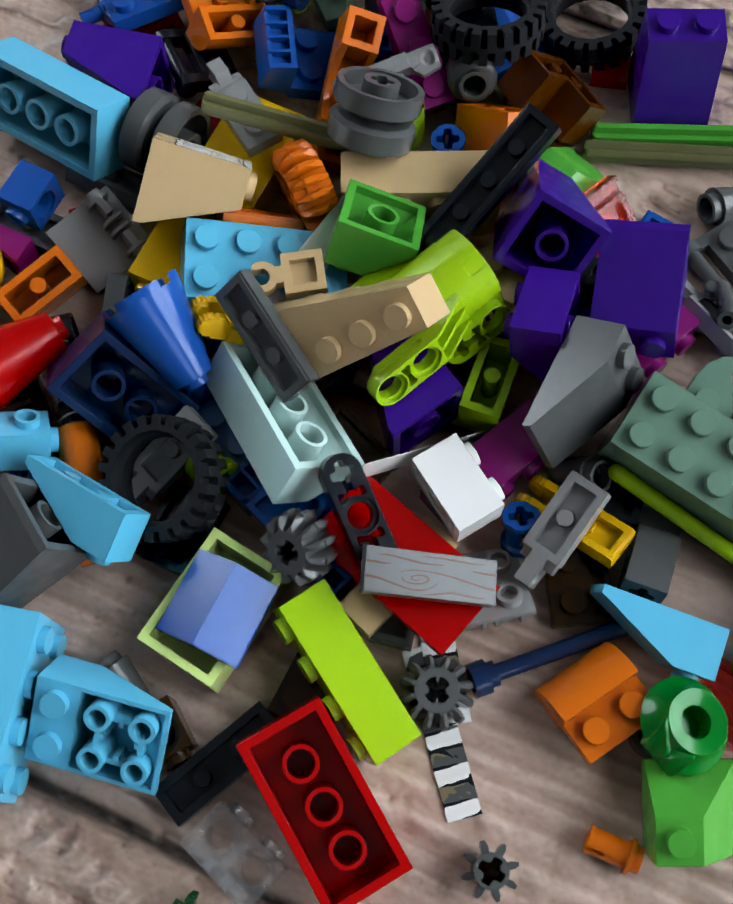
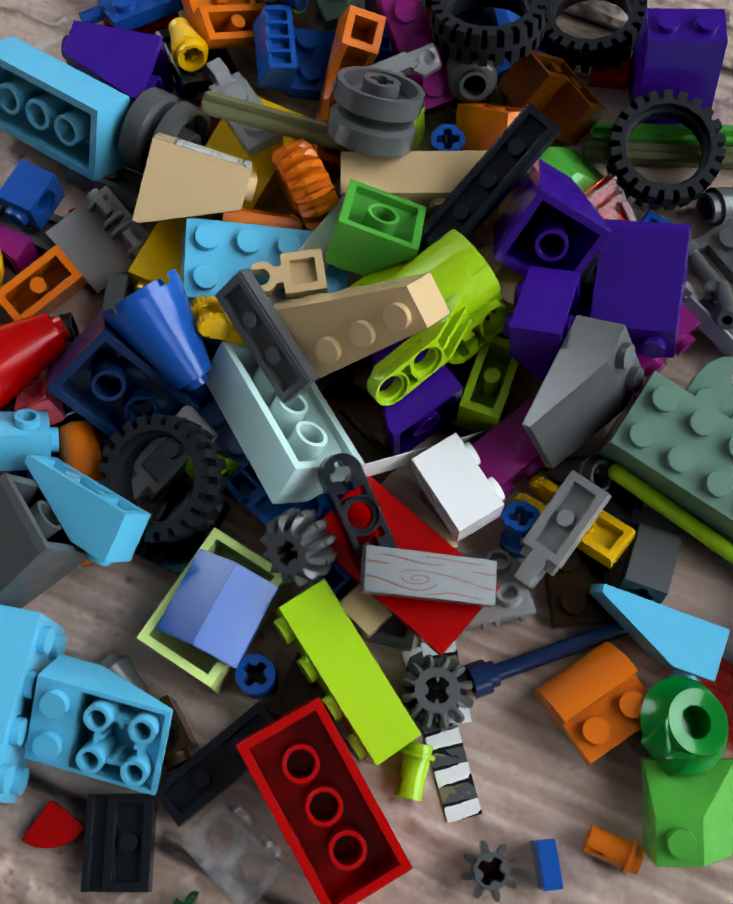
none -> coral slope [14,375,65,426]
none -> red tile [21,800,86,848]
none -> black plate [80,794,157,892]
none -> yellow cone [168,17,209,71]
none -> blue bush [235,654,279,699]
none -> lime pin [394,741,436,802]
none -> blue tile [531,838,564,891]
none -> black tyre [605,89,726,211]

